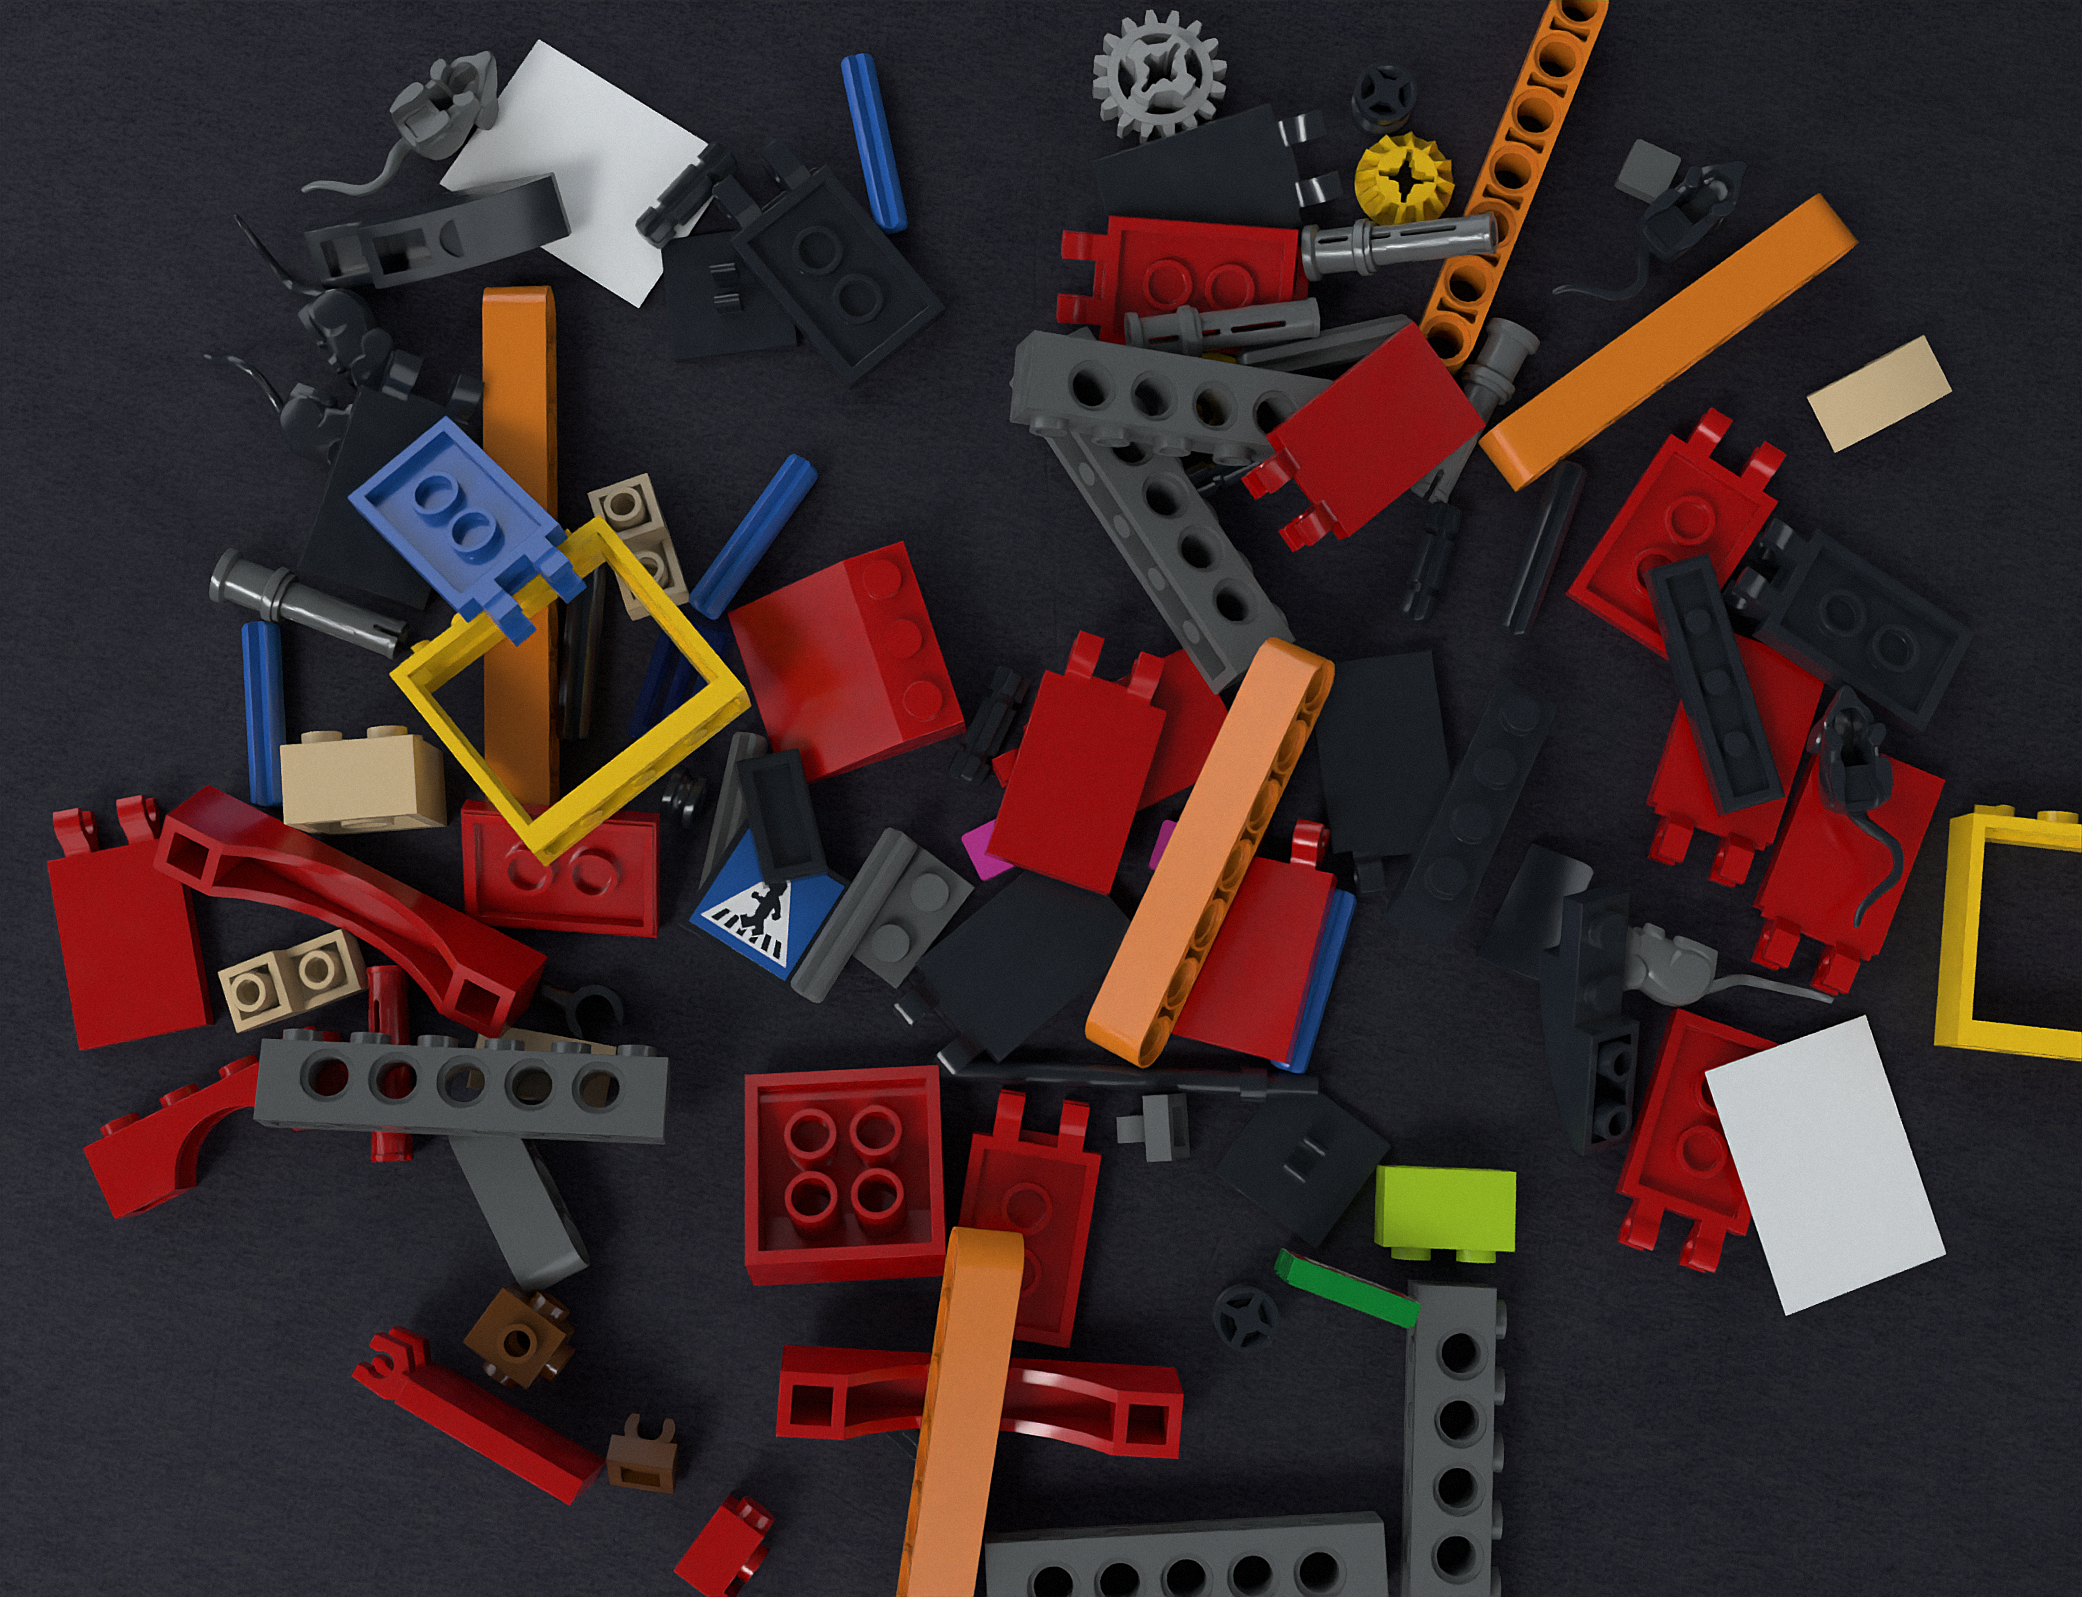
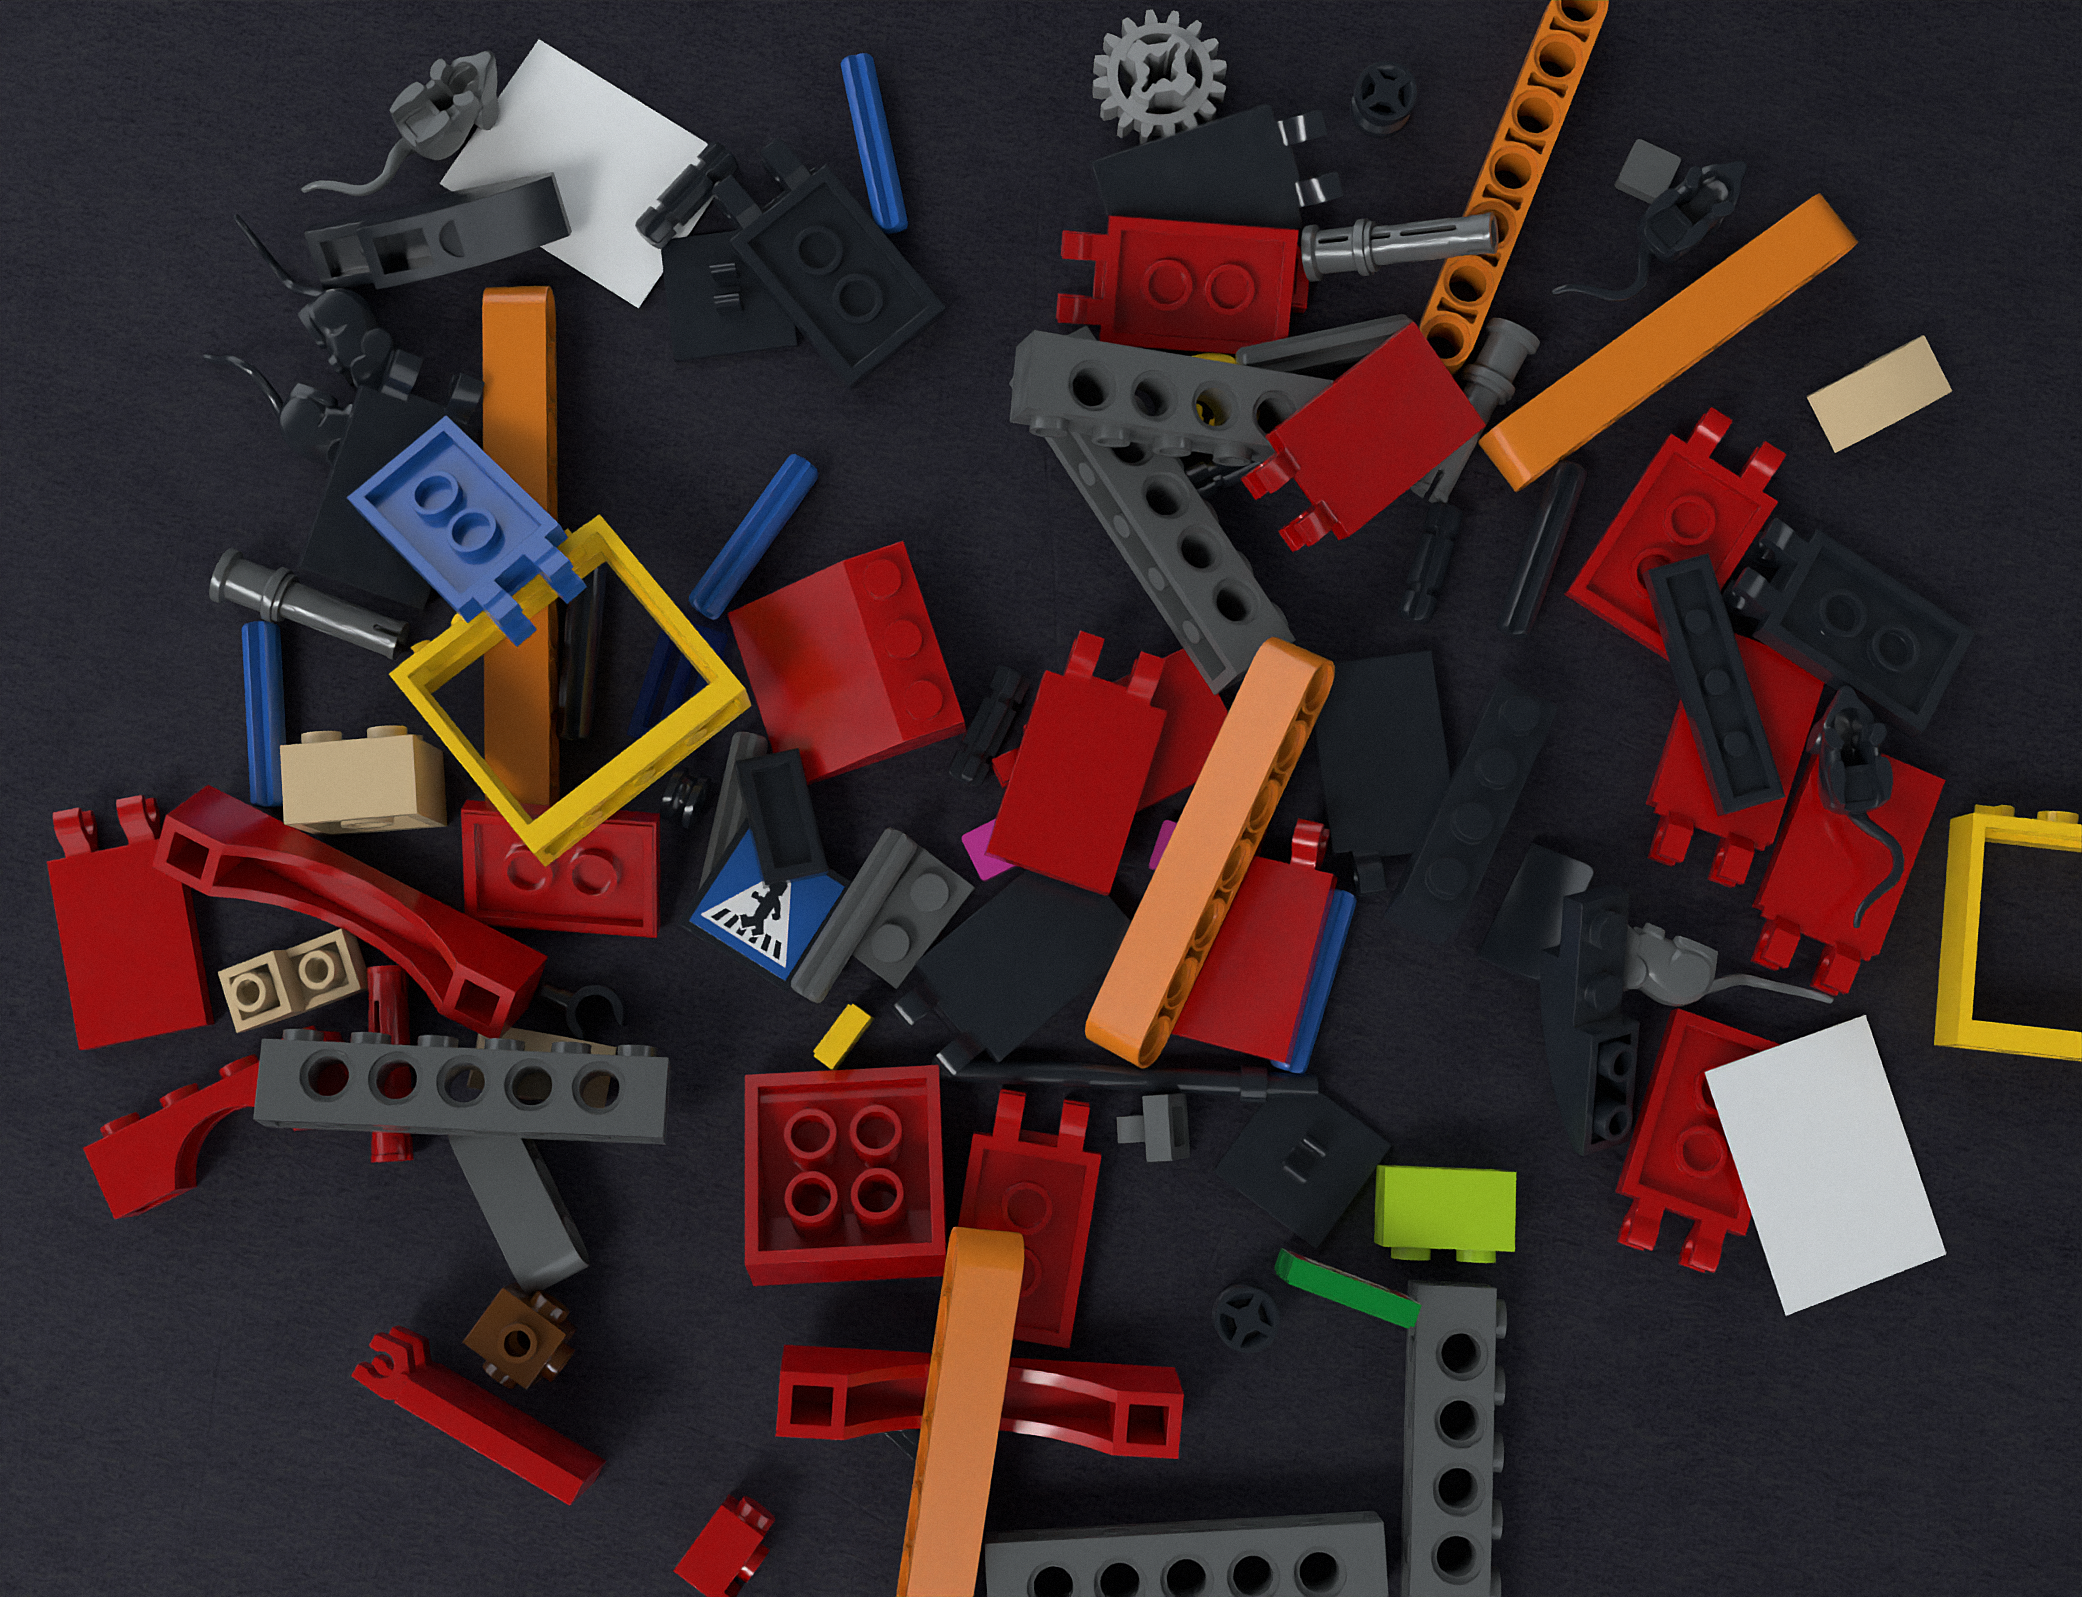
tan slope [587,473,690,621] -> none
reddish brown tile [606,1413,680,1494] -> none
dark grey pin [1124,297,1320,358] -> none
yellow gear [1354,131,1455,226] -> none
none -> yellow tile [813,1004,875,1070]

